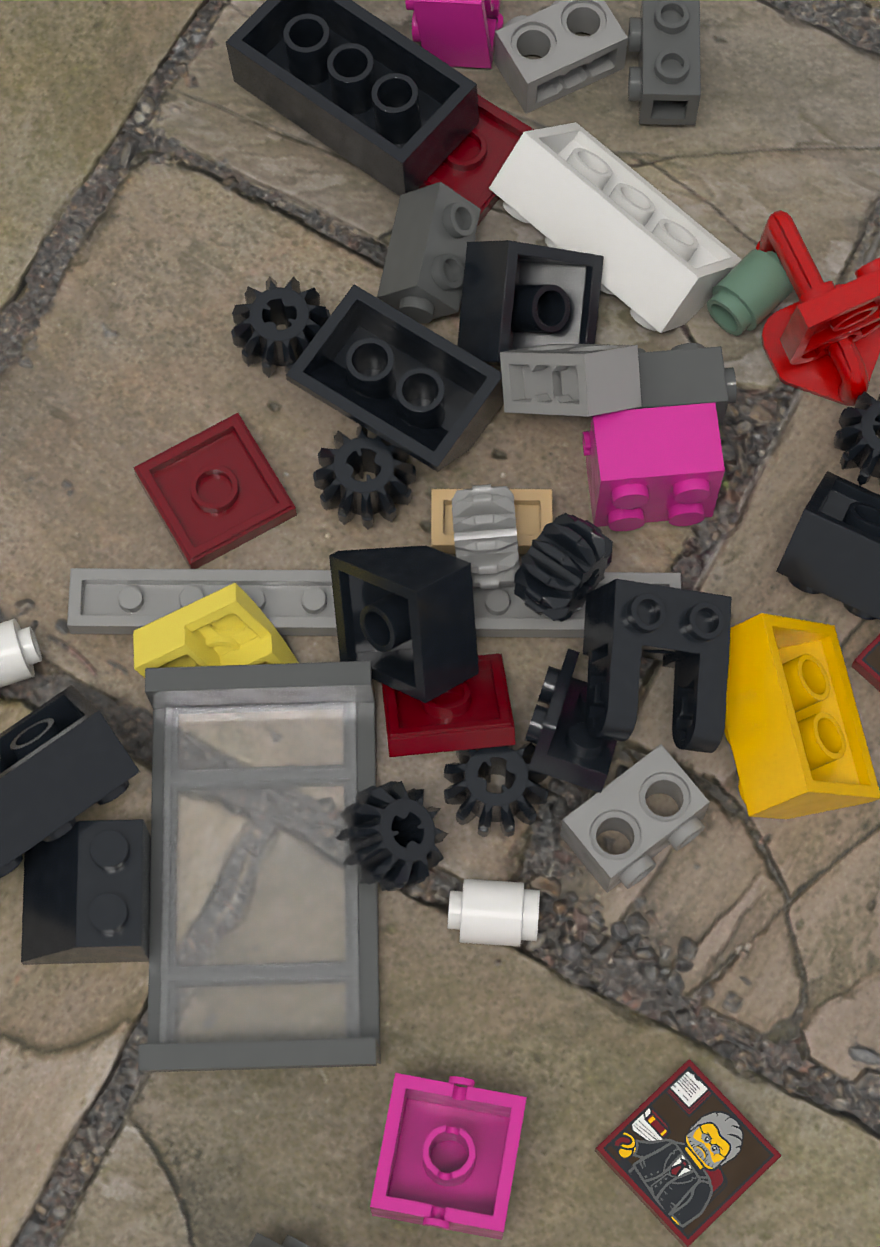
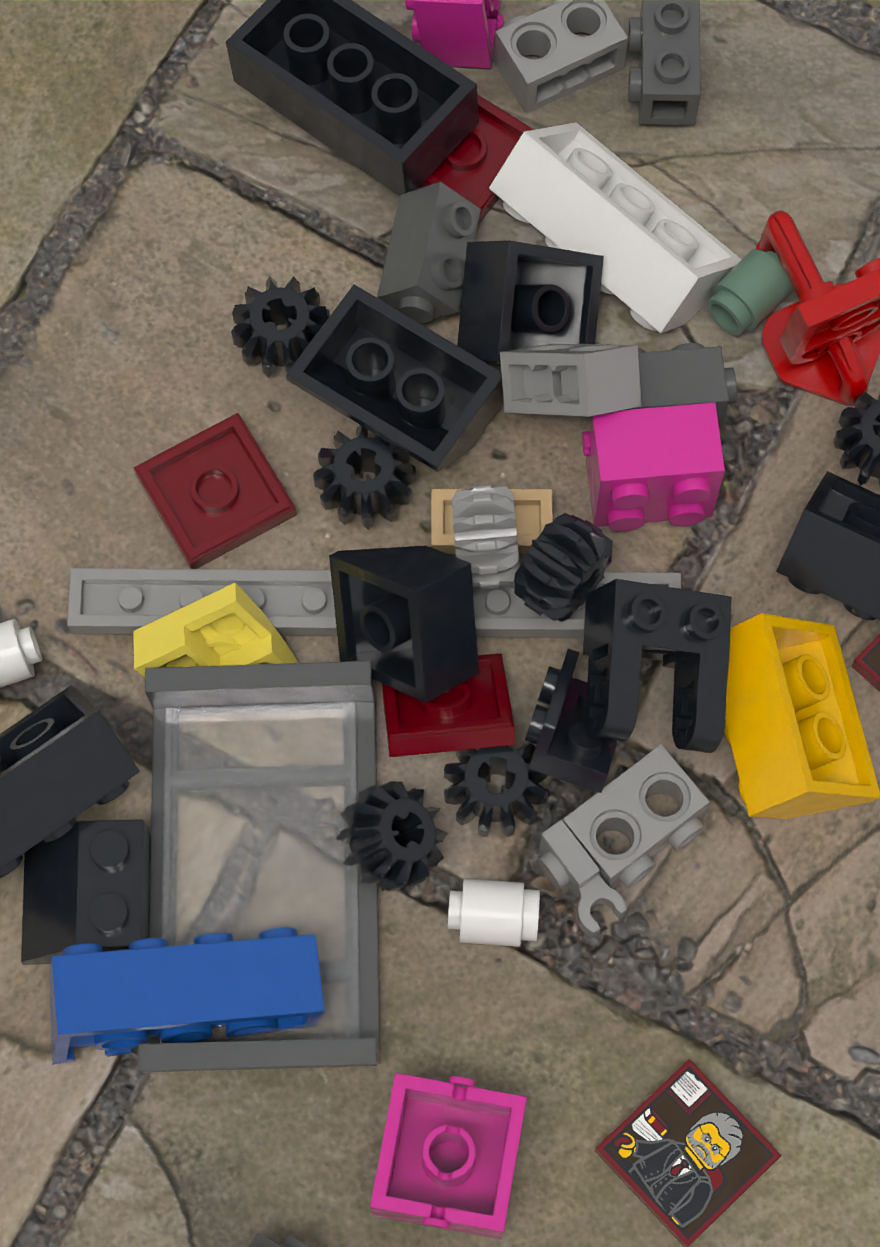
none -> blue wedge [49,927,325,1065]
none -> light grey plate [537,819,627,938]

